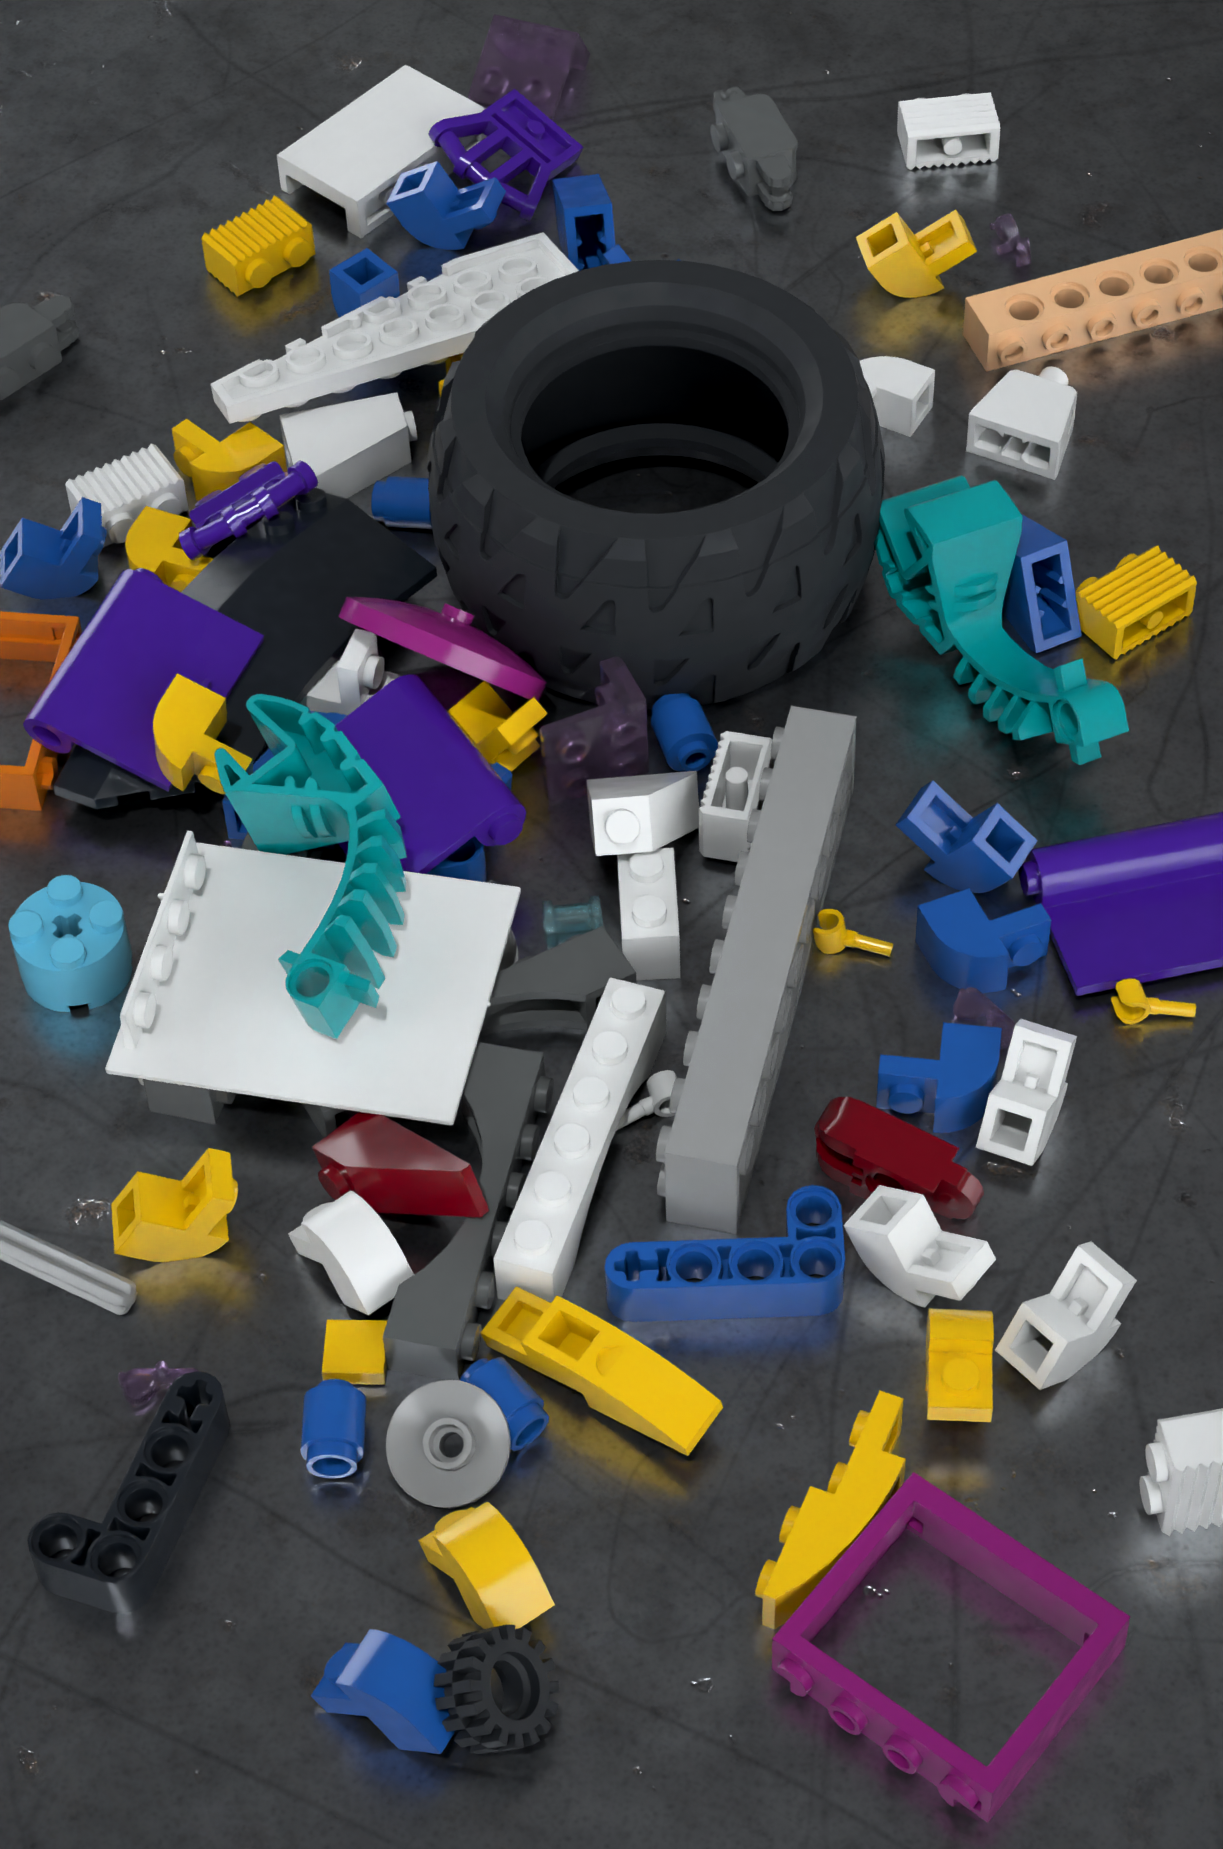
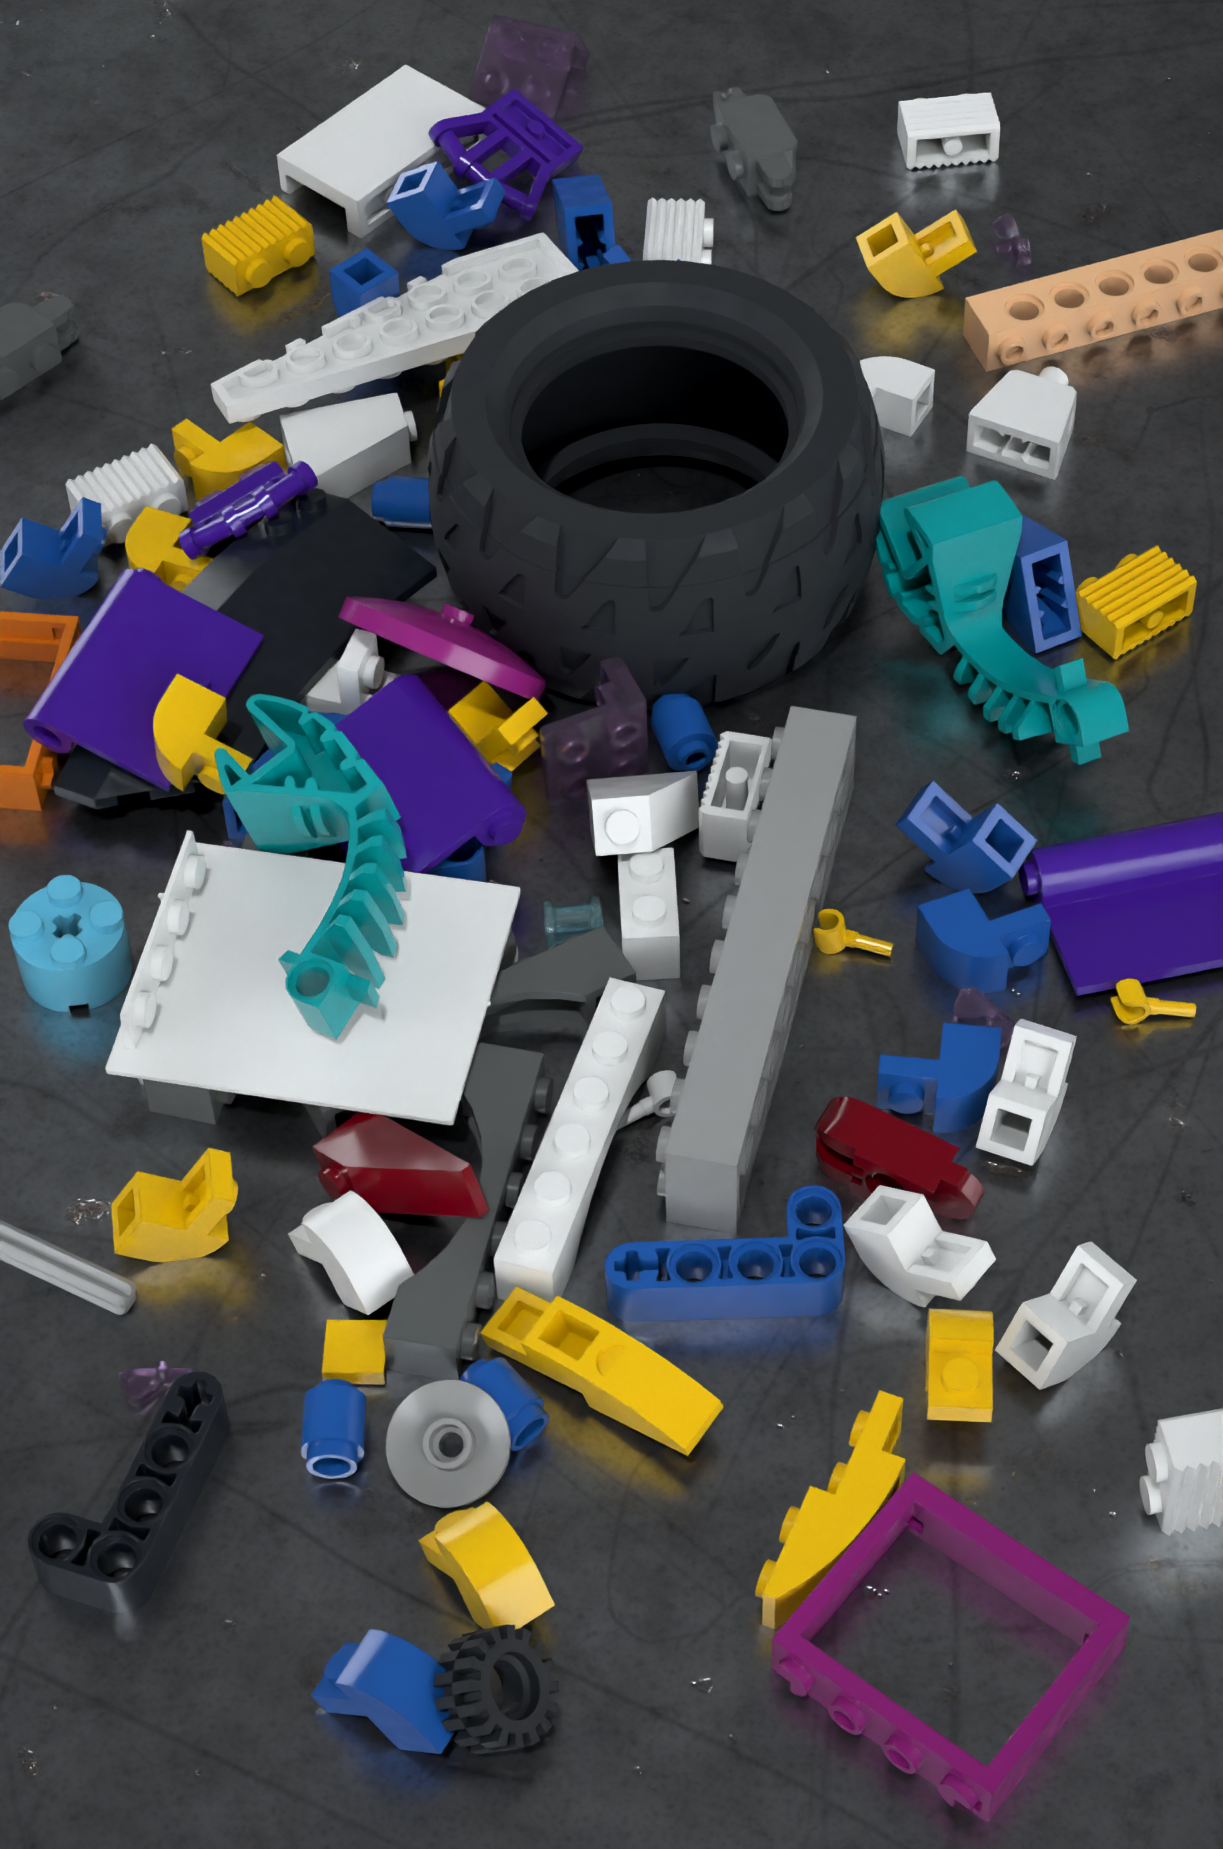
none -> white brick [643,197,714,265]

